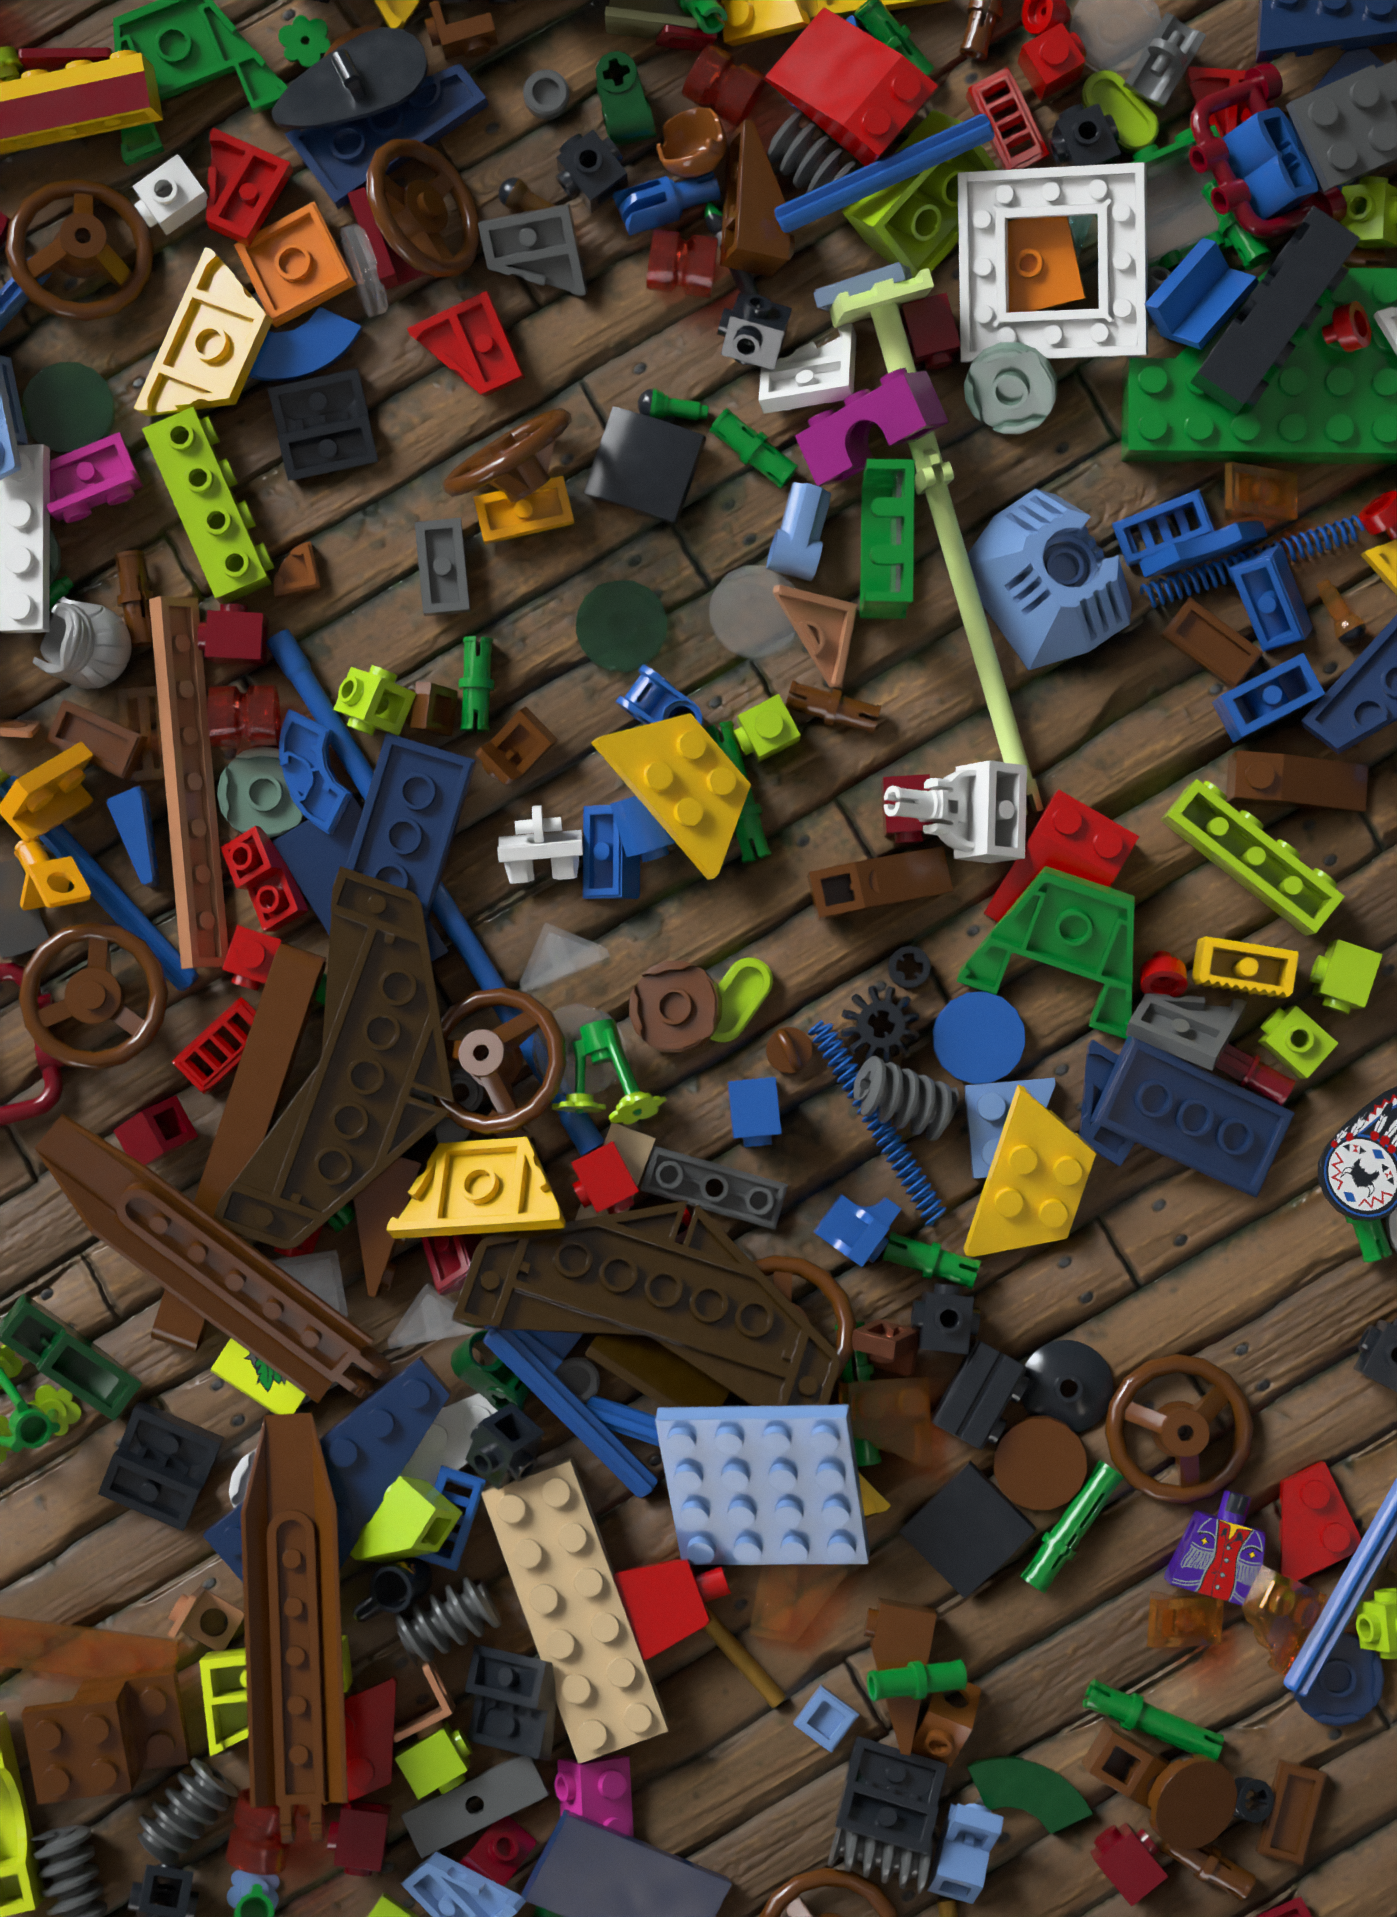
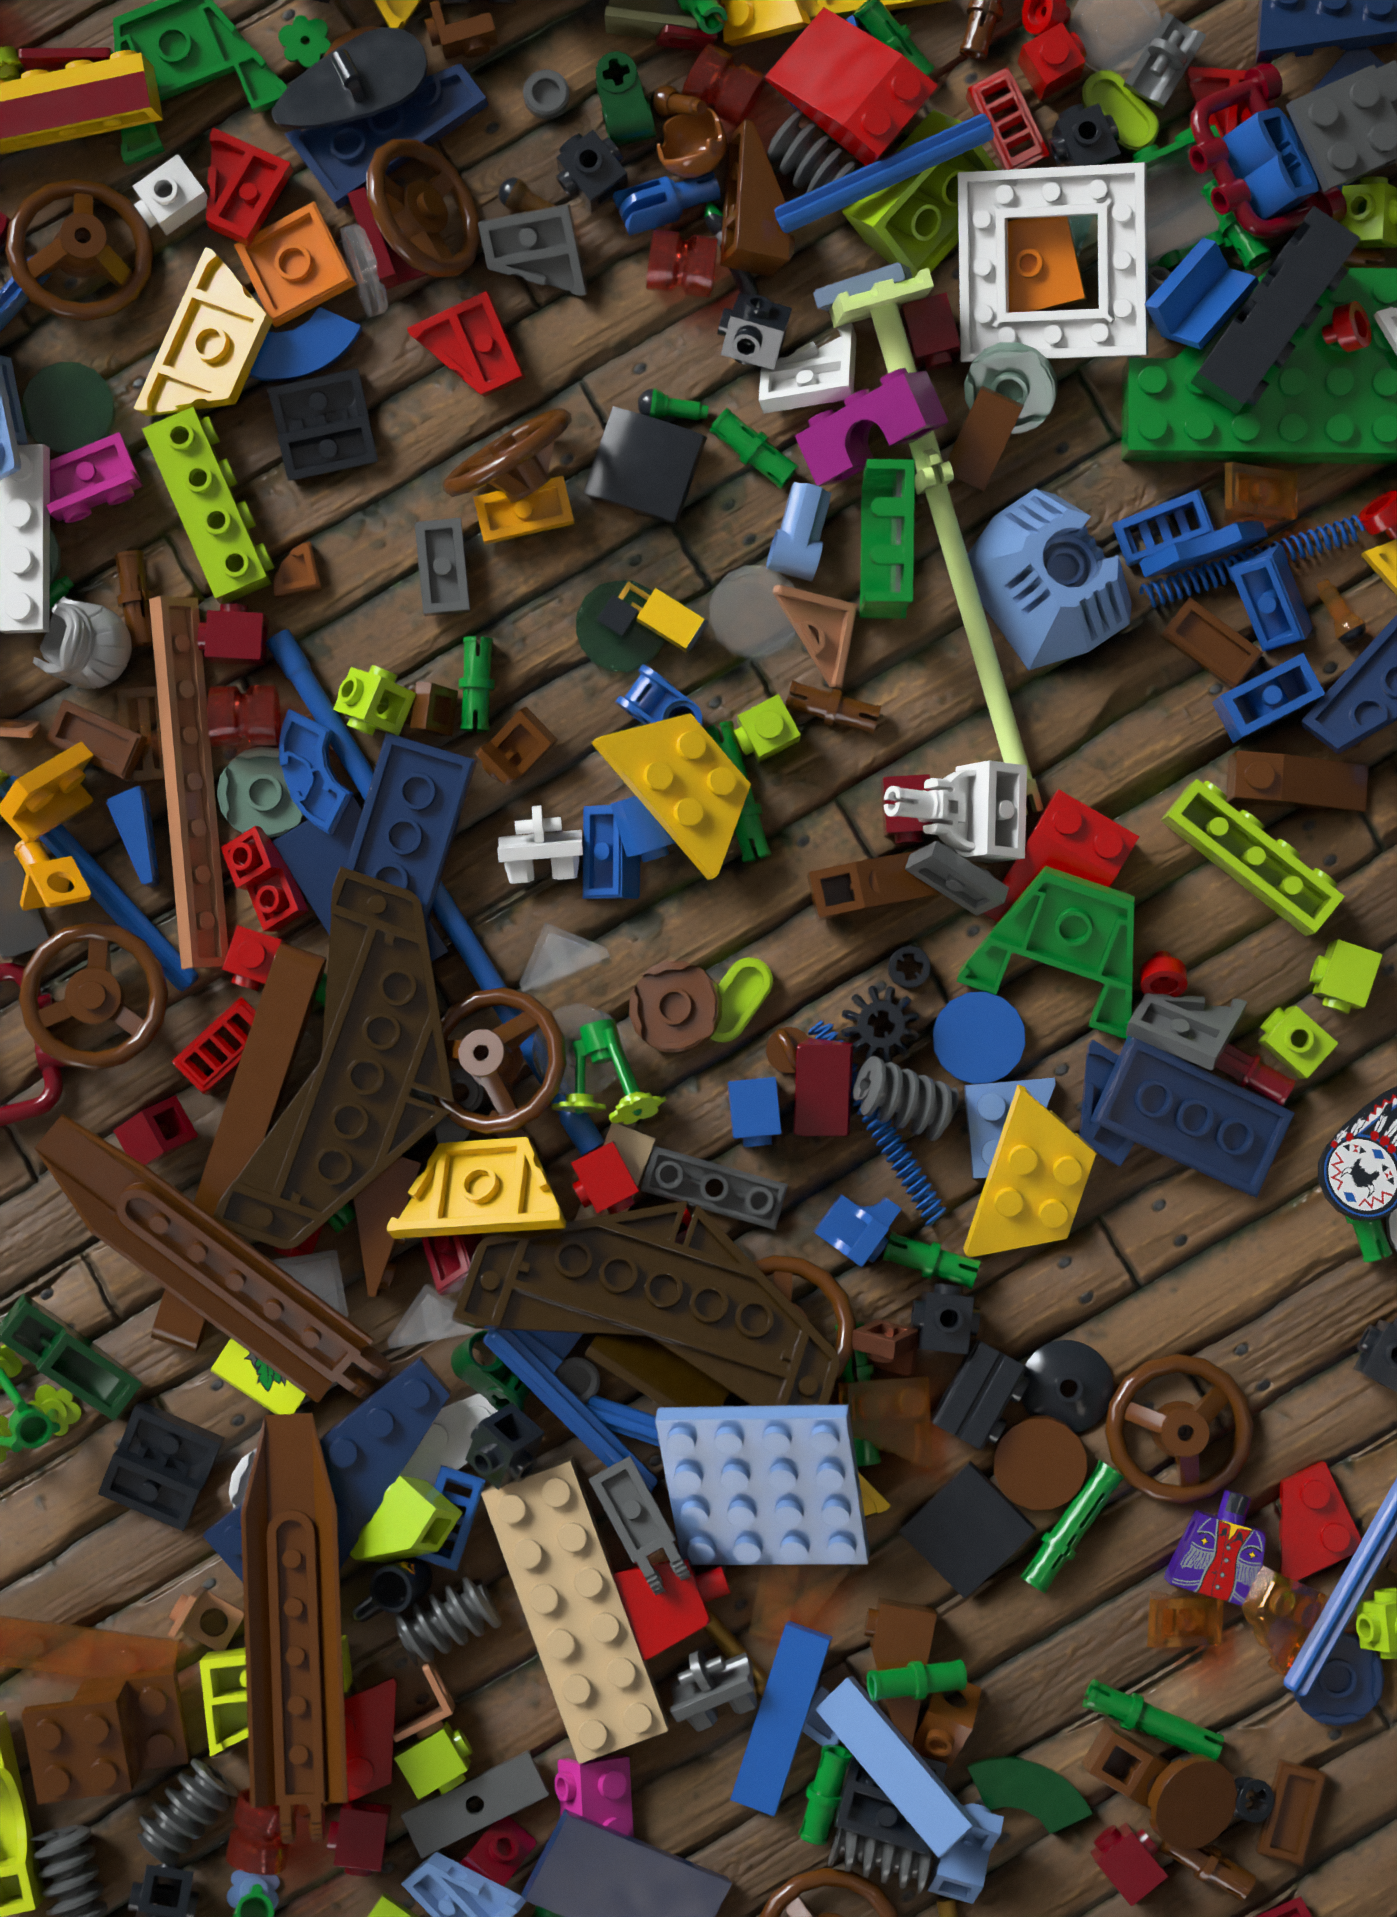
black slope [465,1644,556,1760] -> none
yellow brick [1191,936,1298,999] -> none
none -> dark grey hinge [589,1456,691,1596]
none -> piece [596,582,709,655]
none -> reddish brown piece [650,85,707,118]
none -> dark grey hips [671,1650,757,1732]
none -> blue tile [730,1620,833,1816]
none -> dark red slope [794,1038,853,1136]
none -> green pin [798,1744,852,1845]
none -> medium blue tile [815,1676,977,1858]
none -> dark grey plate [905,841,1009,916]
none -> reddish brown tile [947,385,1024,491]

